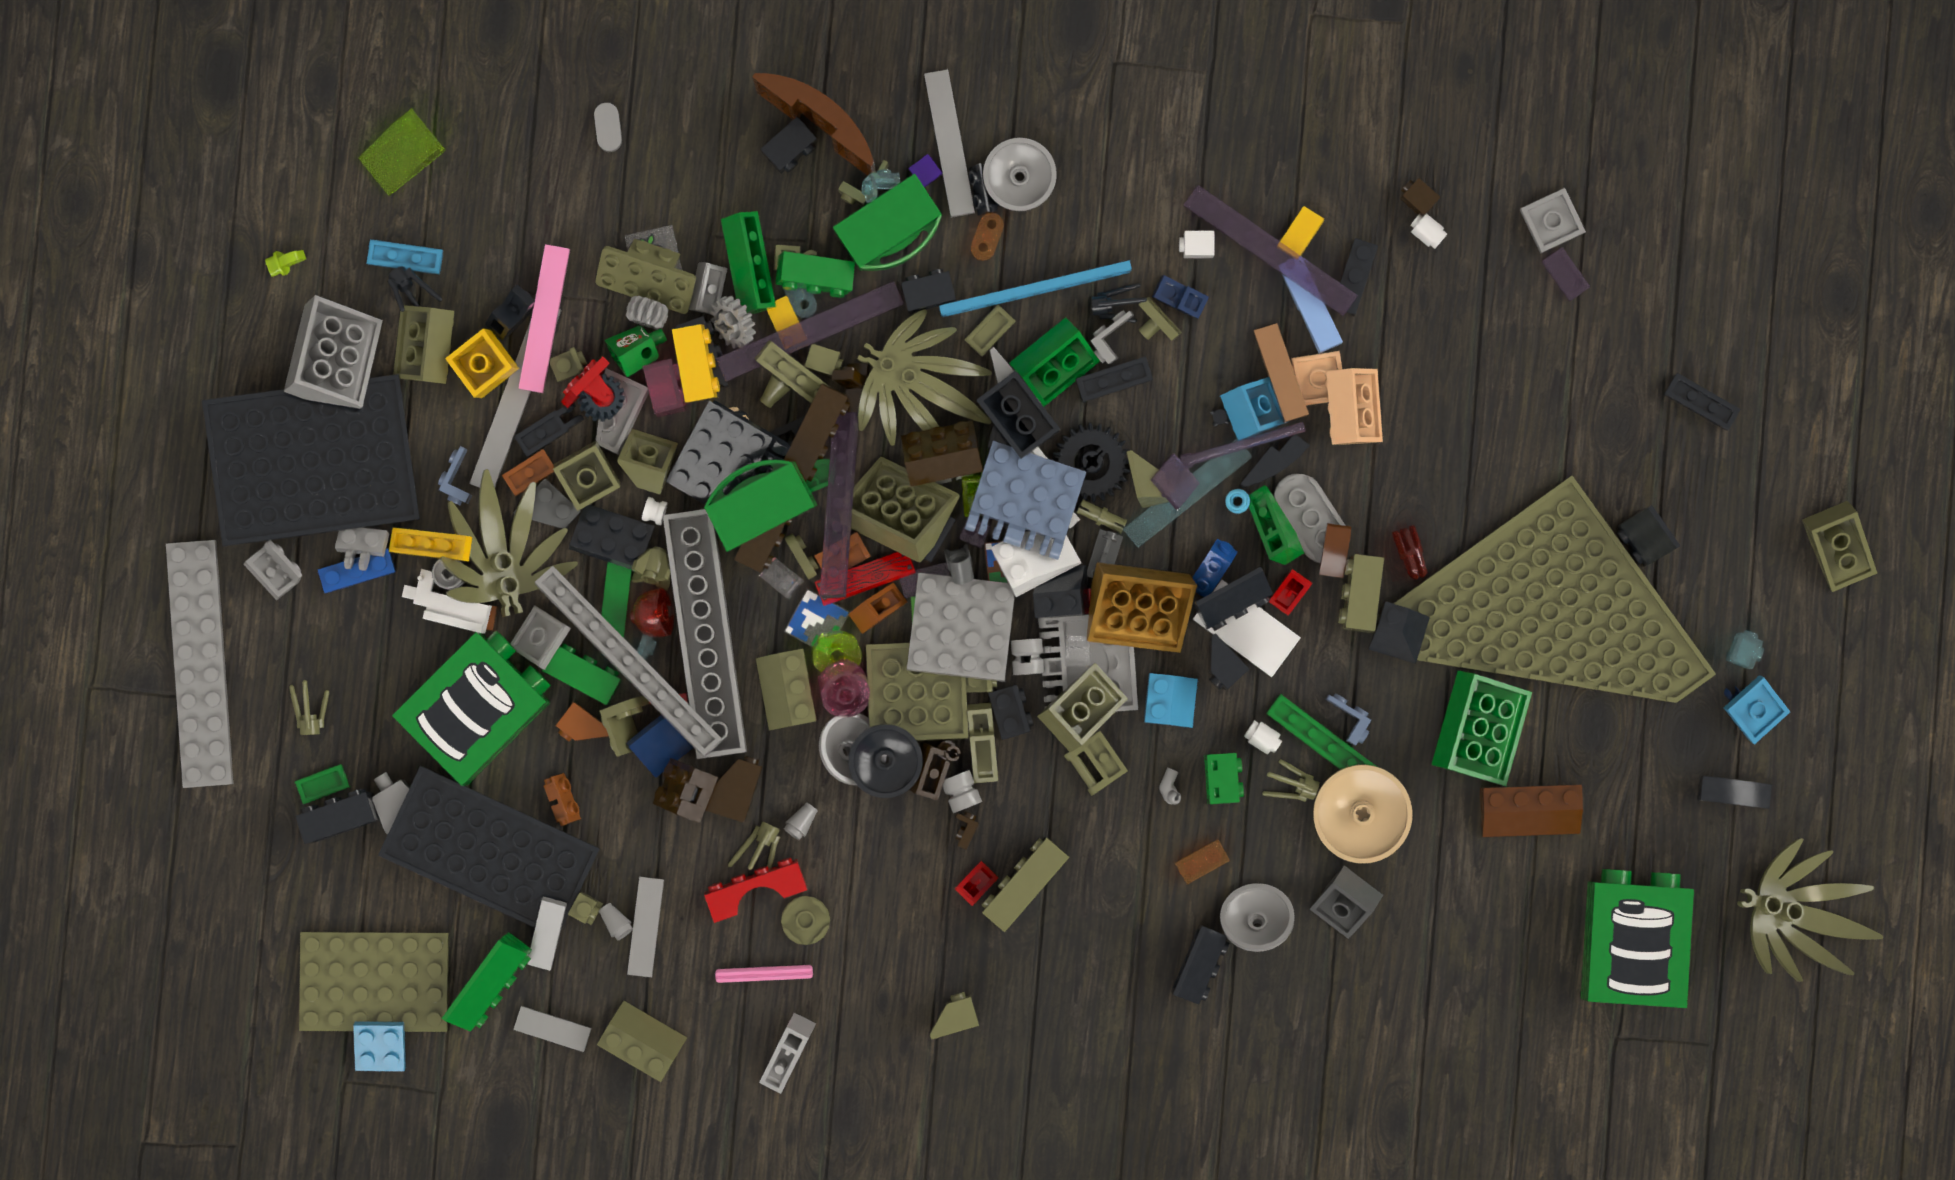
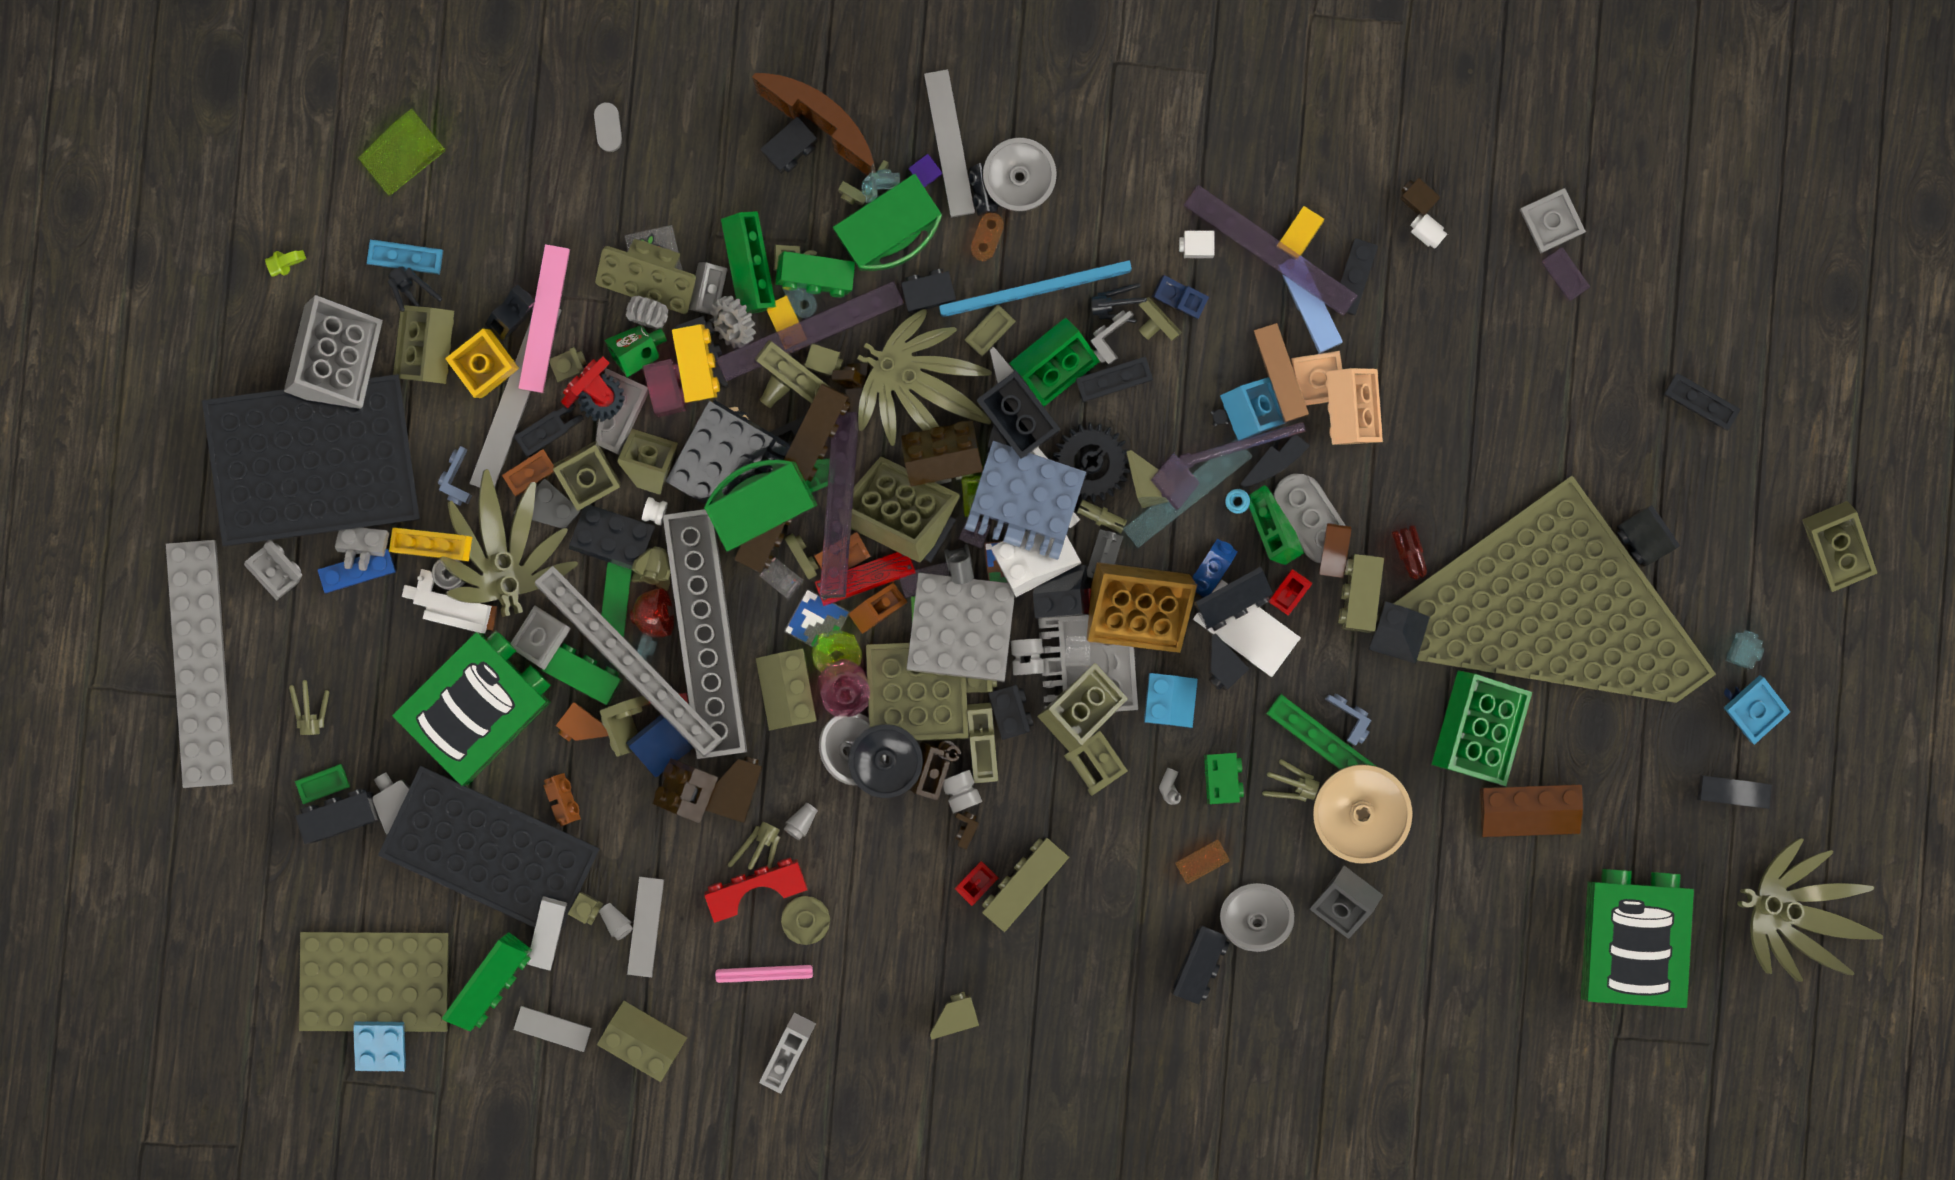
white brick [1244,720,1282,755] -> none

